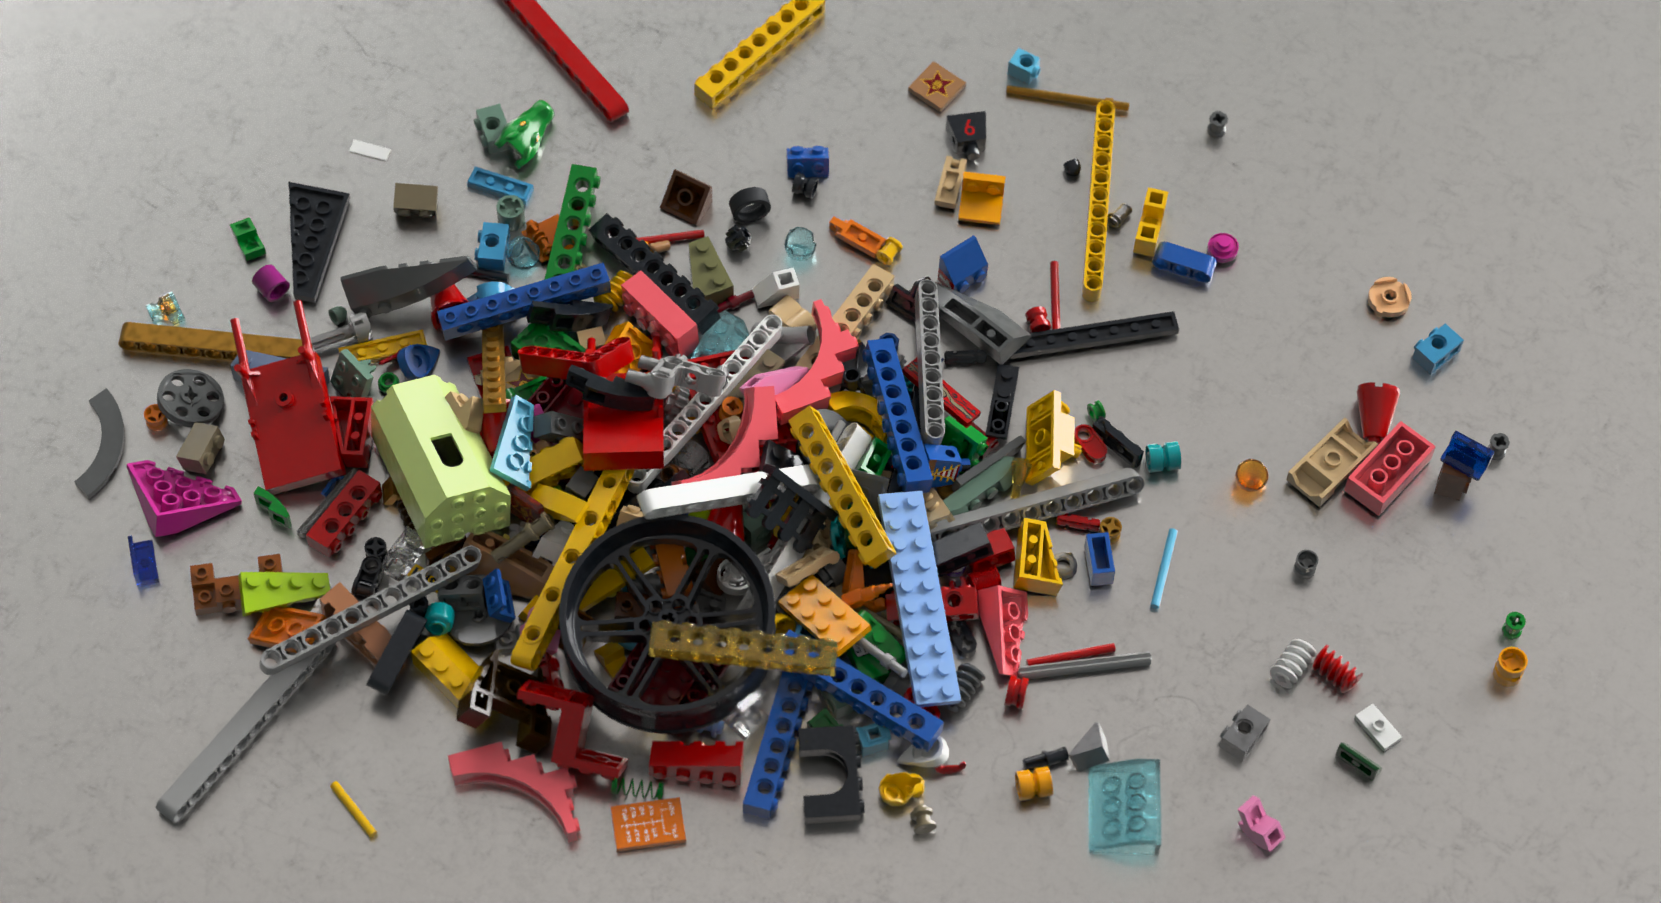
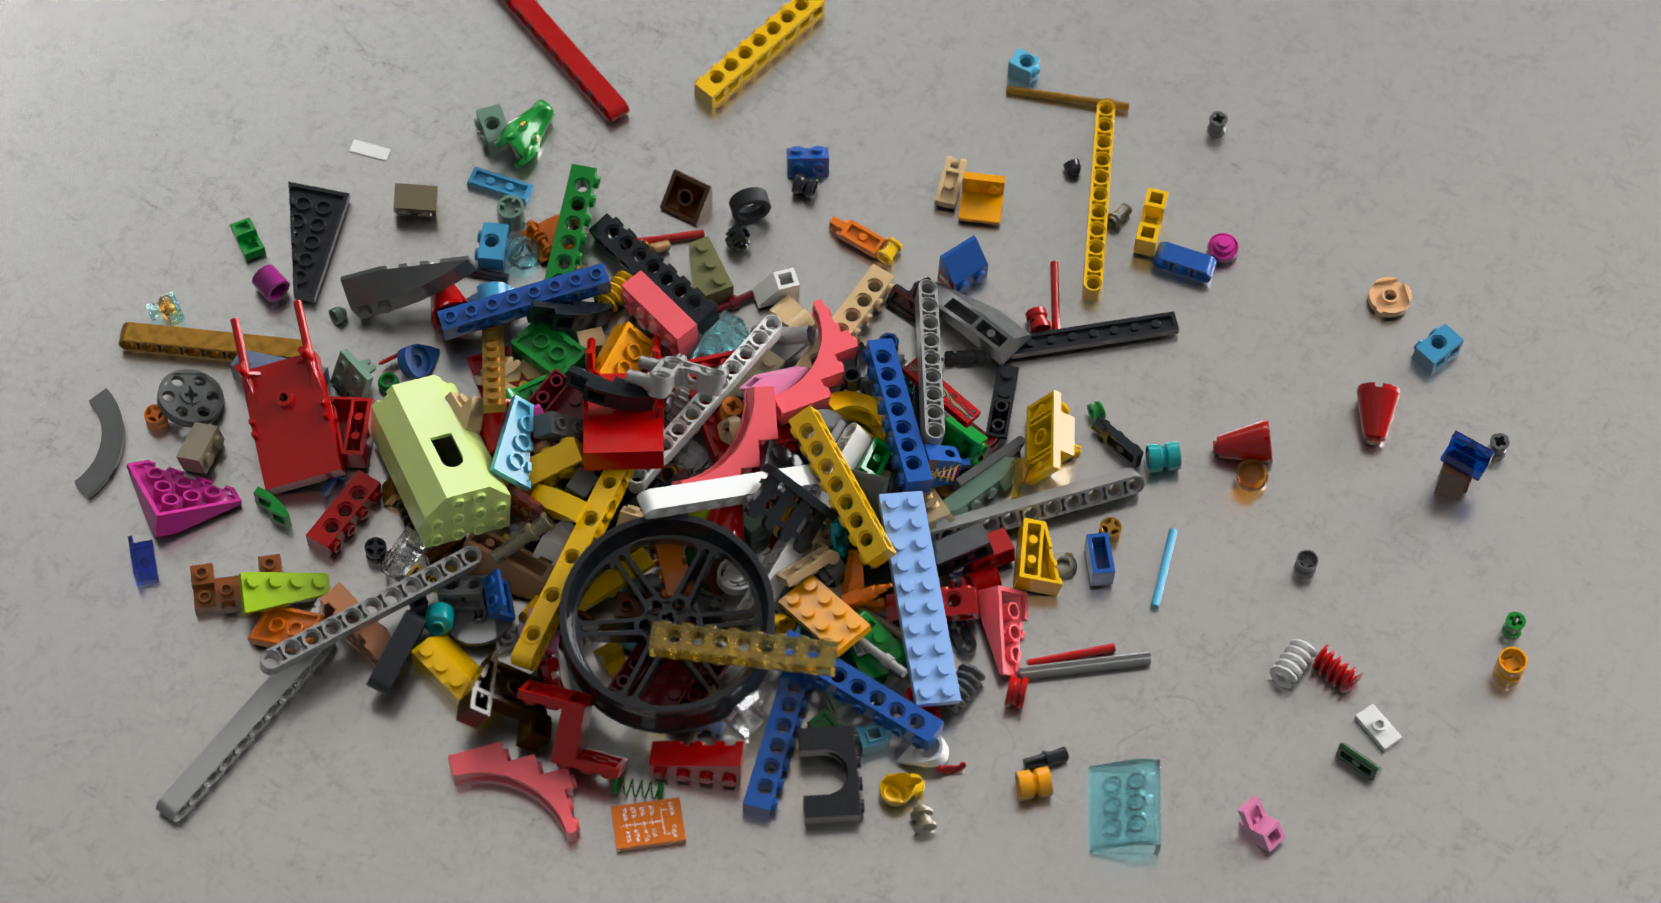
light grey axle [296,468,357,539] -> none
light grey piece [311,312,373,350] -> none
yellow bar [330,781,377,838] -> none
yellow tile [338,329,427,364] -> none
black piece [351,555,384,597] -> none
red beam [518,337,634,379] -> none
clear light blue hair [784,227,817,261] -> none
medium nougat tile [908,61,966,113] -> none
black torso [945,111,986,160] -> none
red axle [1057,513,1100,532] -> none
flat silver slope [1068,722,1110,771] -> none
red piece [1074,424,1107,464] -> none
flat silver brick [1220,704,1270,762] -> none
tan piece [1286,418,1378,507] -> none
coral brick [1344,421,1436,516] -> none
none -> red cone [1213,420,1273,463]

